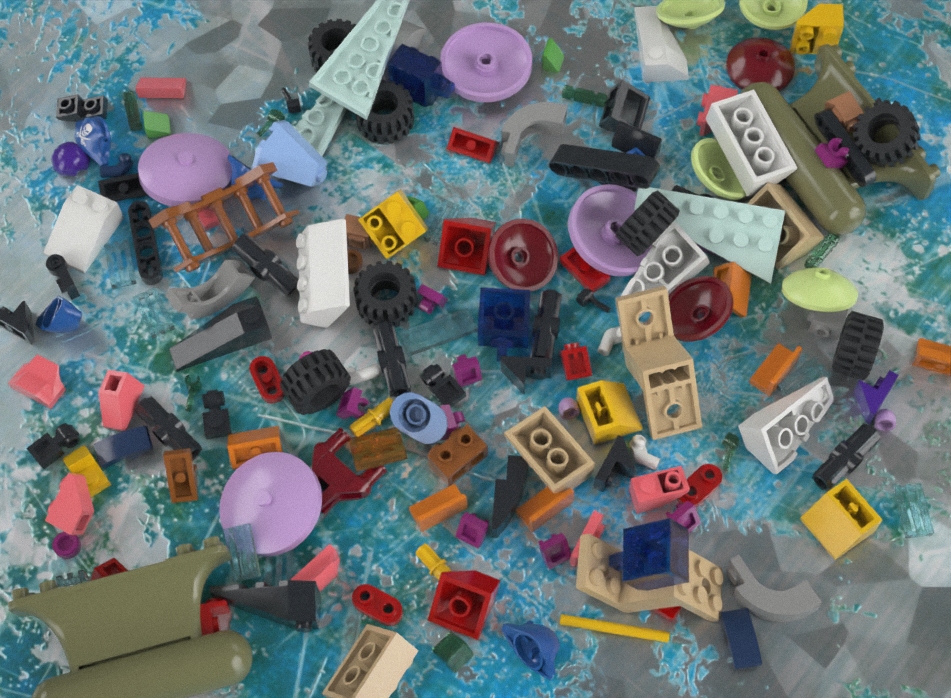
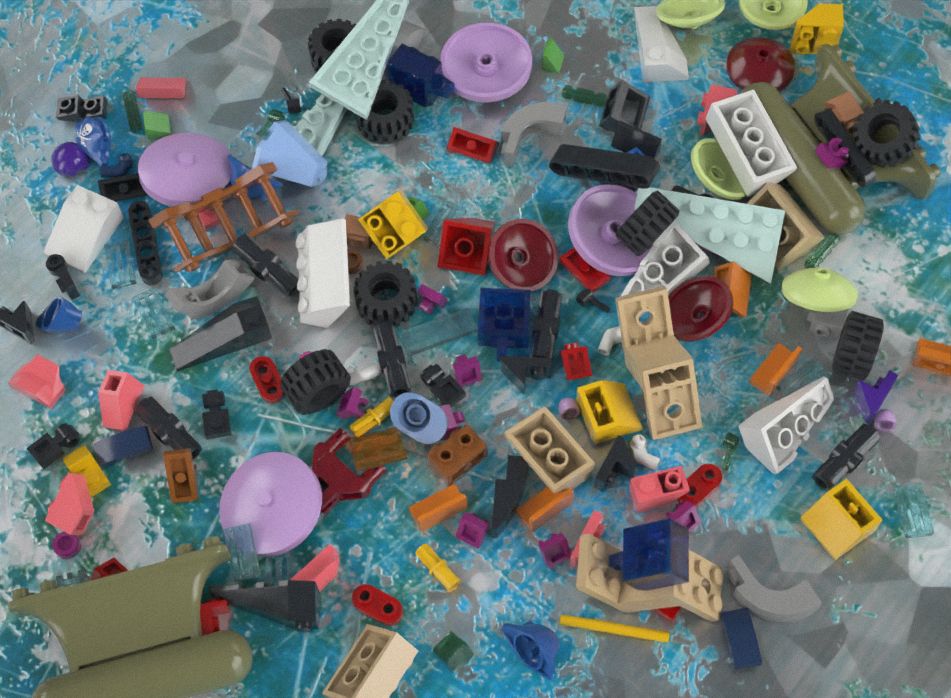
clear green hand [185,375,202,412] -> none
orange panel [227,426,283,470] -> none
red slope [427,570,501,640] -> none

